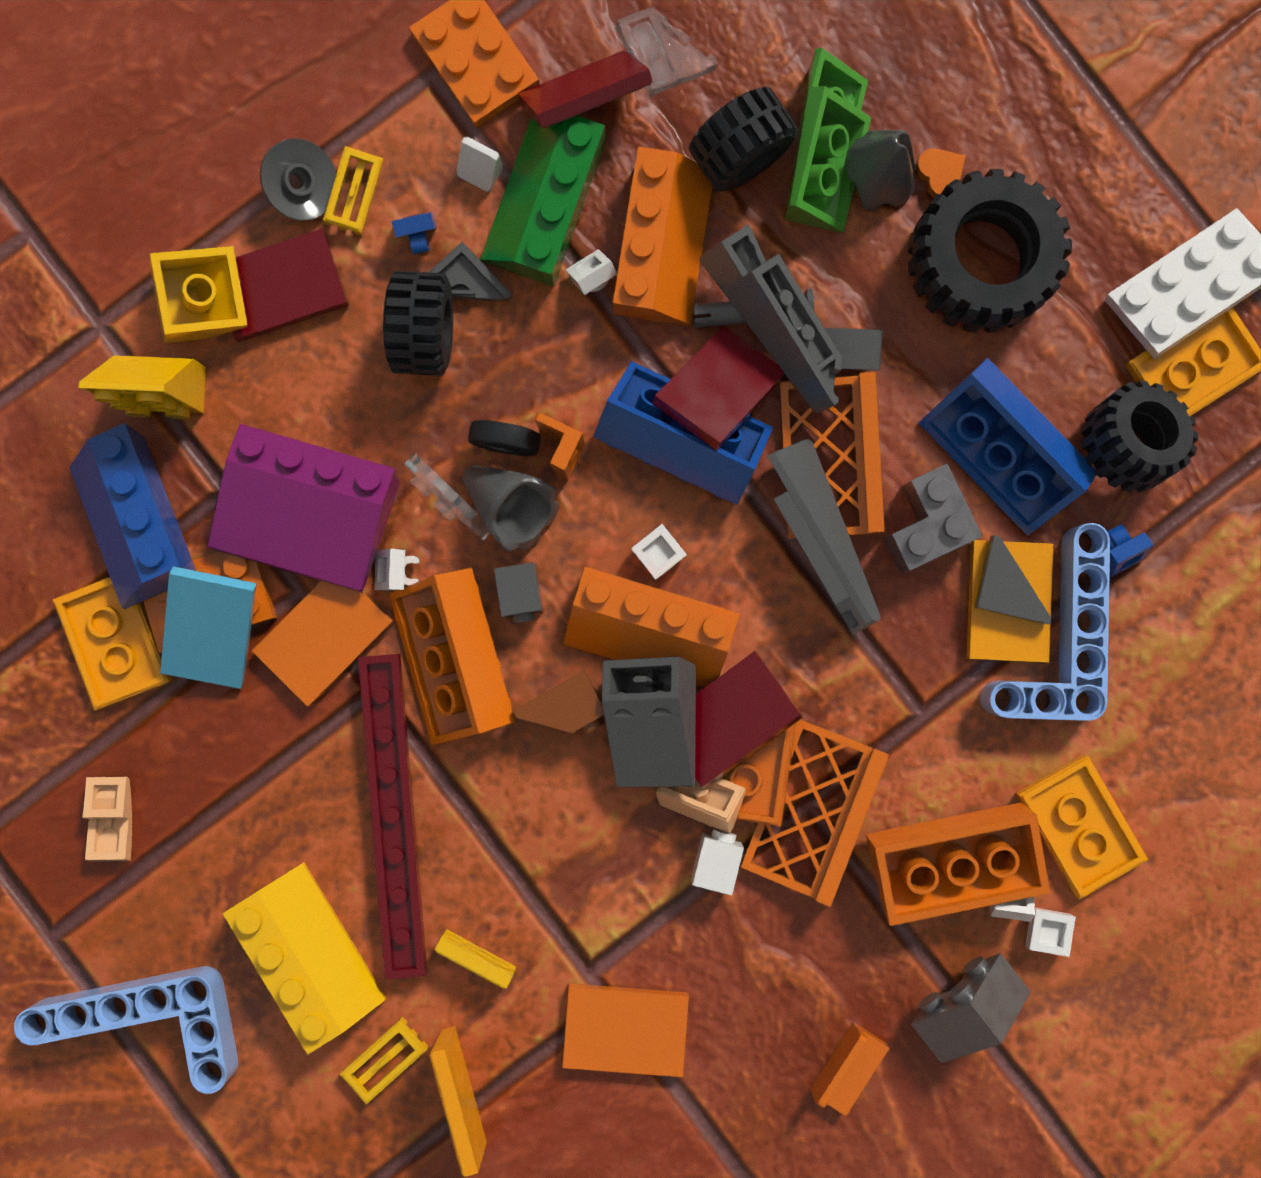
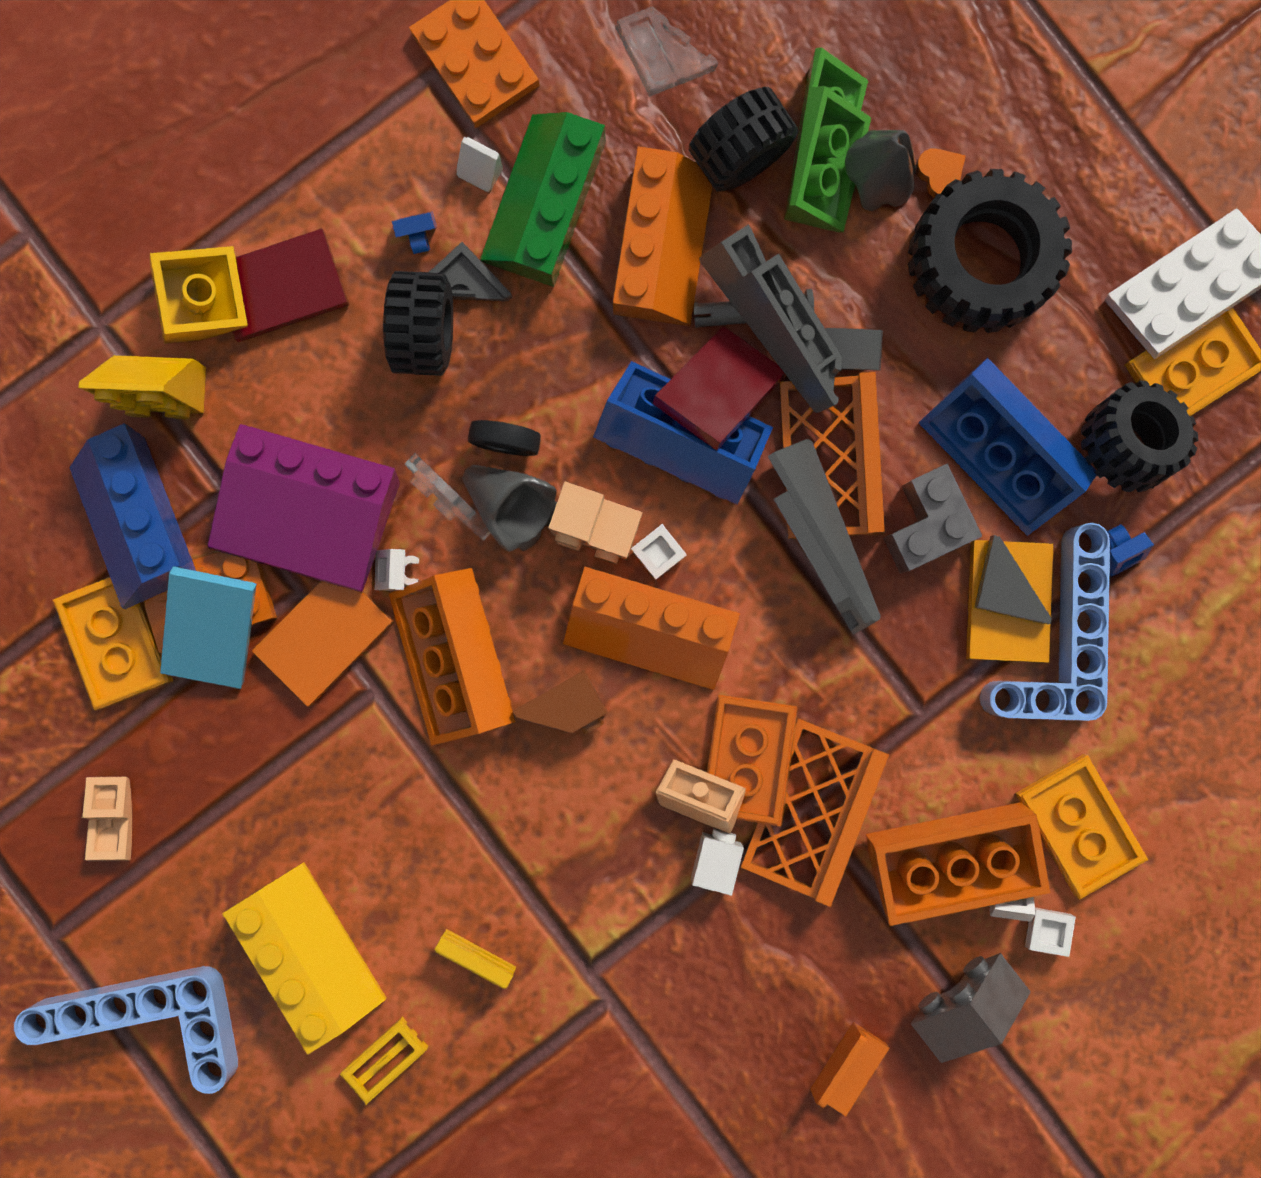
dark grey dish [260,138,336,221] -> none
yellow tile [323,146,384,236] -> none
dark red plate [358,654,428,980] -> none
light orange tile [429,1026,487,1177] -> none
dark grey brick [494,562,544,624] -> none
dark red tile [518,50,653,128] -> none
orange panel [535,412,585,480] -> none
orange tile [562,983,689,1077] -> none
white plate [566,249,617,295] -> none
dark grey slope [602,657,696,787] -> none
dark red tile [695,651,803,789] -> none
none -> light nougat brick [548,481,643,564]

